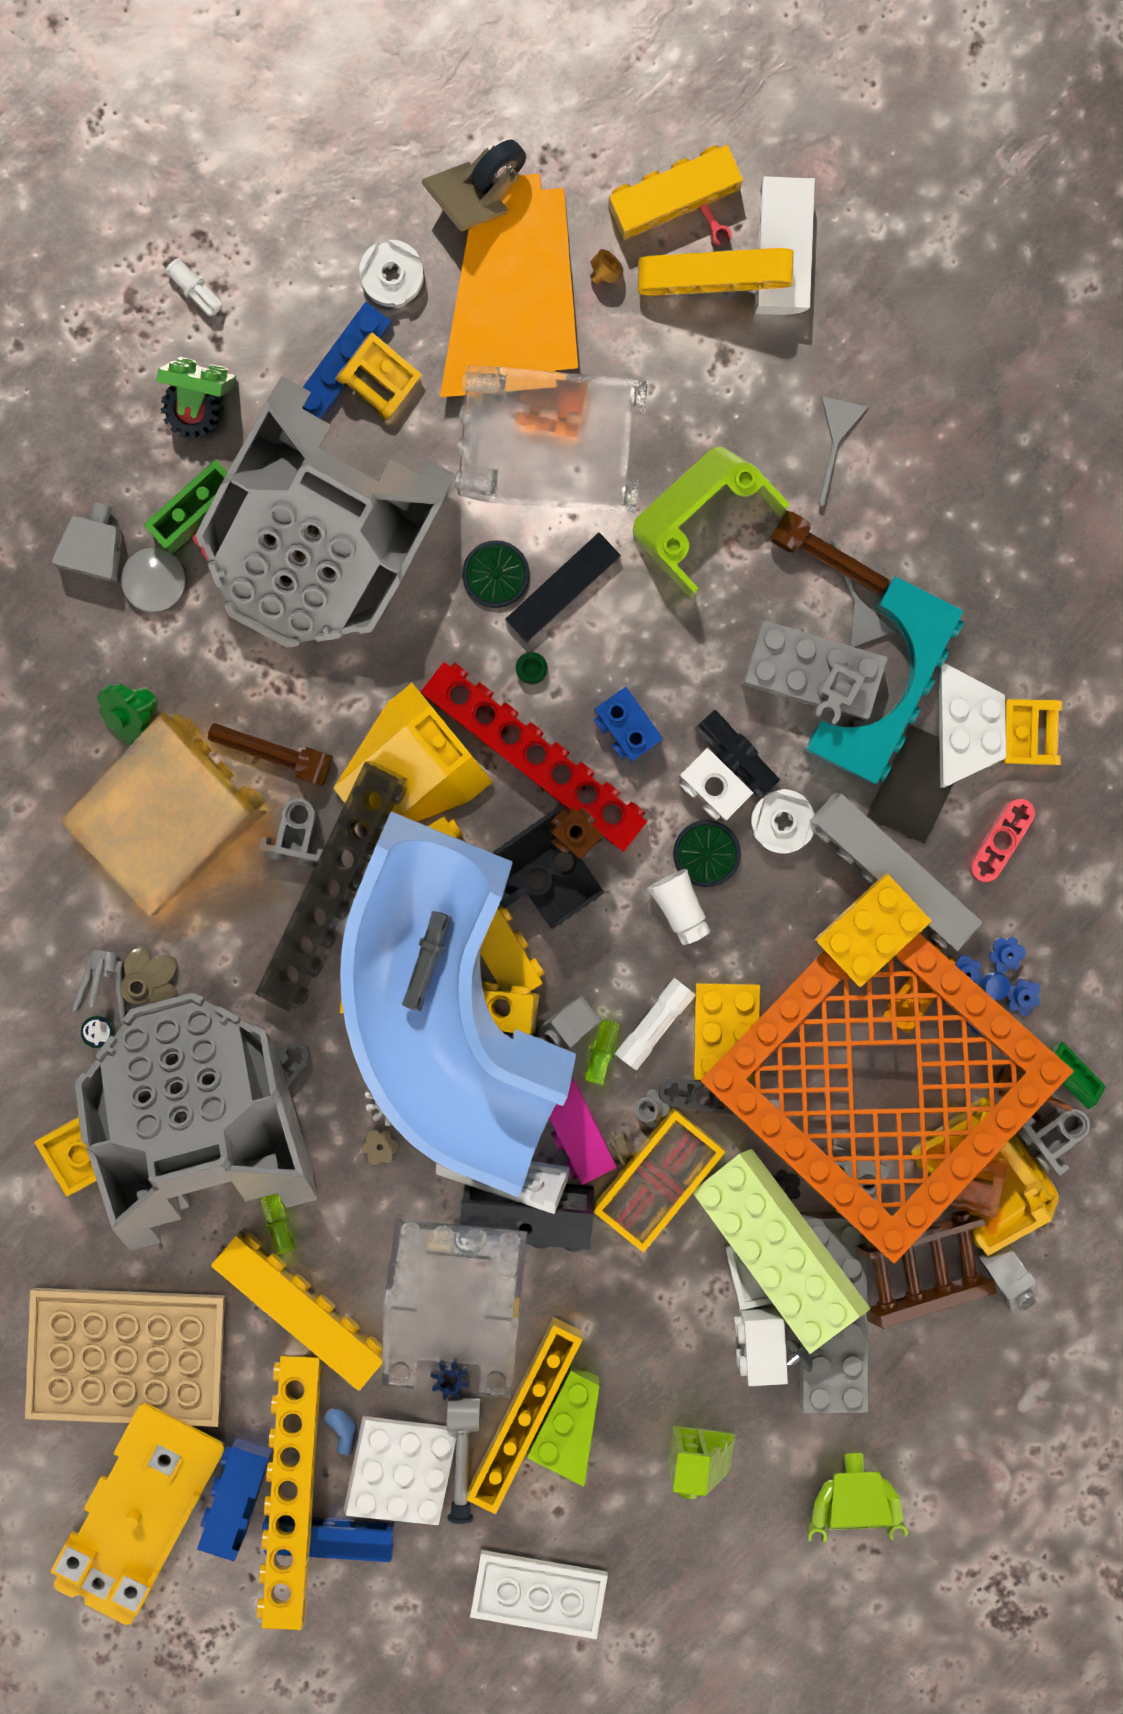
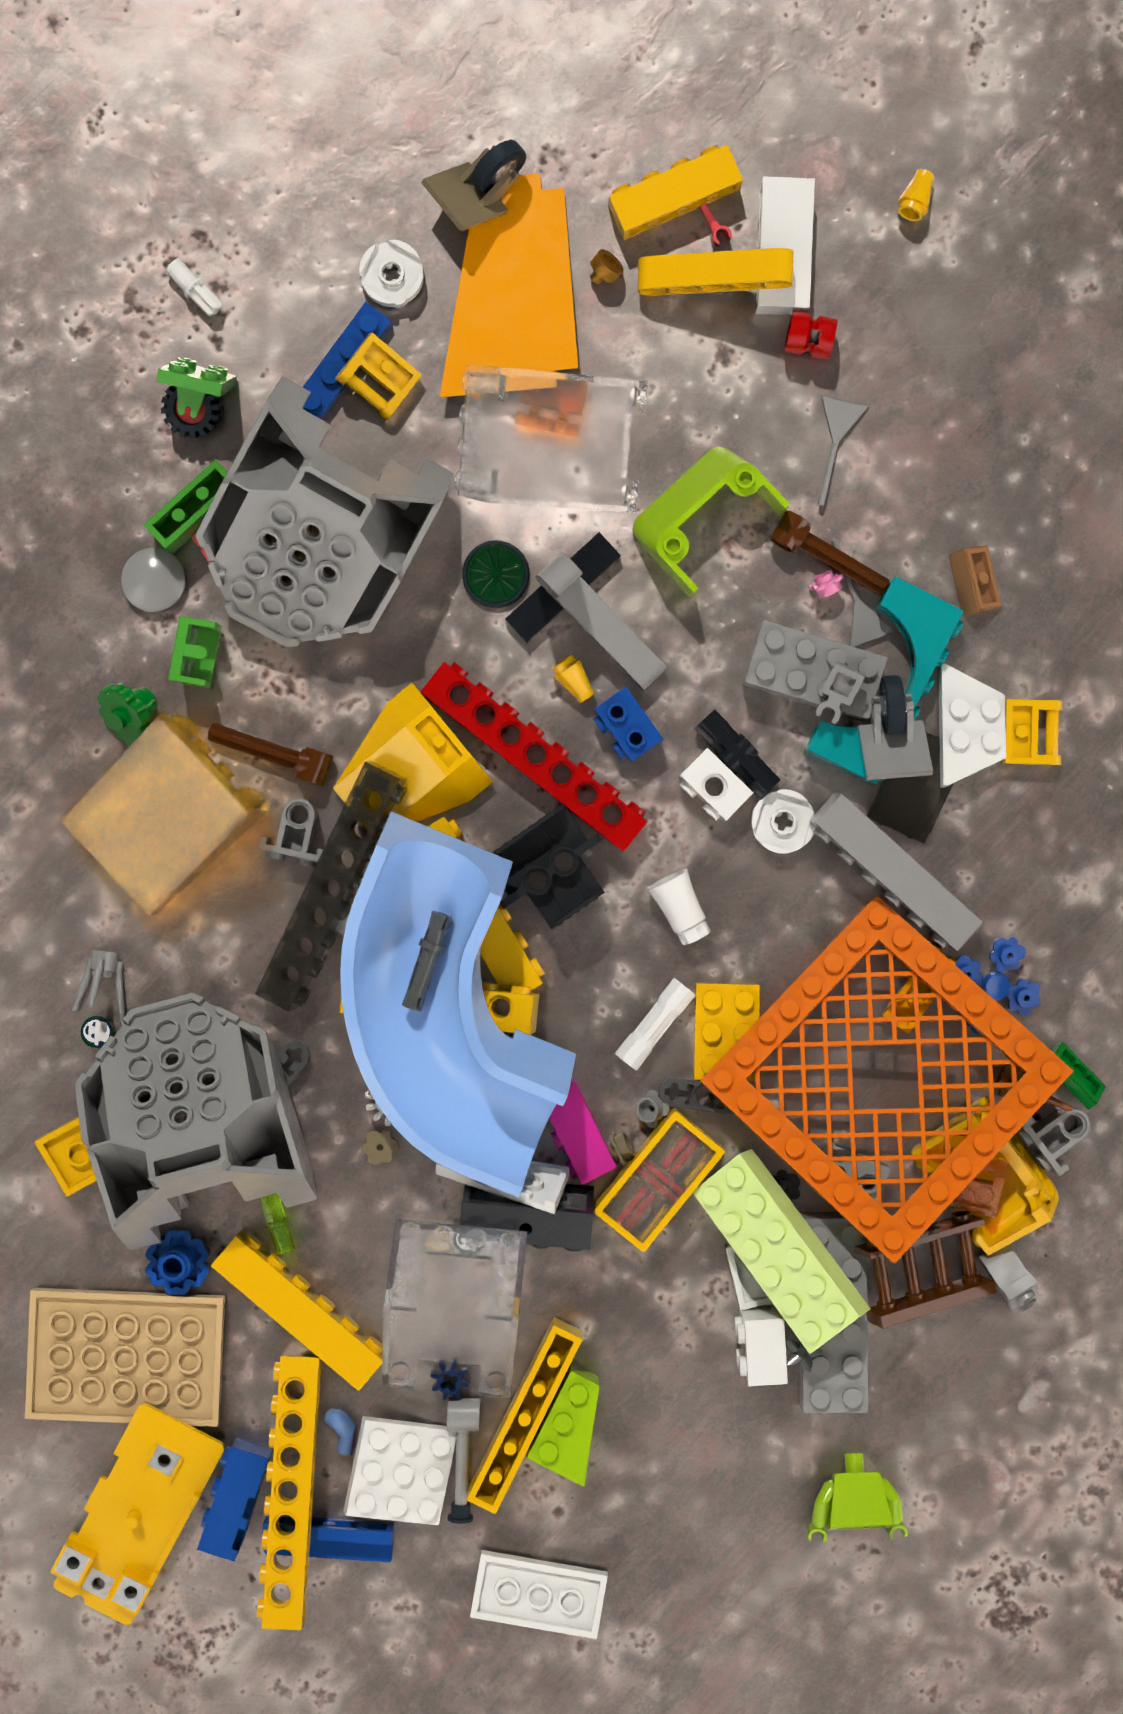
light grey torso [51,502,123,583] -> none
dark tan plate [120,945,178,1005] -> none
dark green tile [516,652,548,685] -> none
light grey pin [531,995,601,1050] -> none
reddish brown brick [549,807,603,859] -> none
clear neon green axle [584,1019,620,1085] -> none
lime wedge [667,1426,735,1499] -> none
dark green wheel [673,820,741,887] -> none
yellow plate [815,873,932,988] -> none
coral beam [969,799,1035,882] -> none
none -> blue plant [145,1228,211,1295]
none -> bright green window [168,616,222,689]
none -> light grey beam [535,552,667,691]
none -> yellow cone [551,654,595,703]
none -> red wheel [784,310,838,361]
none -> bright pink plate [809,570,843,598]
none -> light grey plate [858,675,933,780]
none -> yellow cone [898,169,934,221]
none -> medium nougat slope [949,545,1001,616]

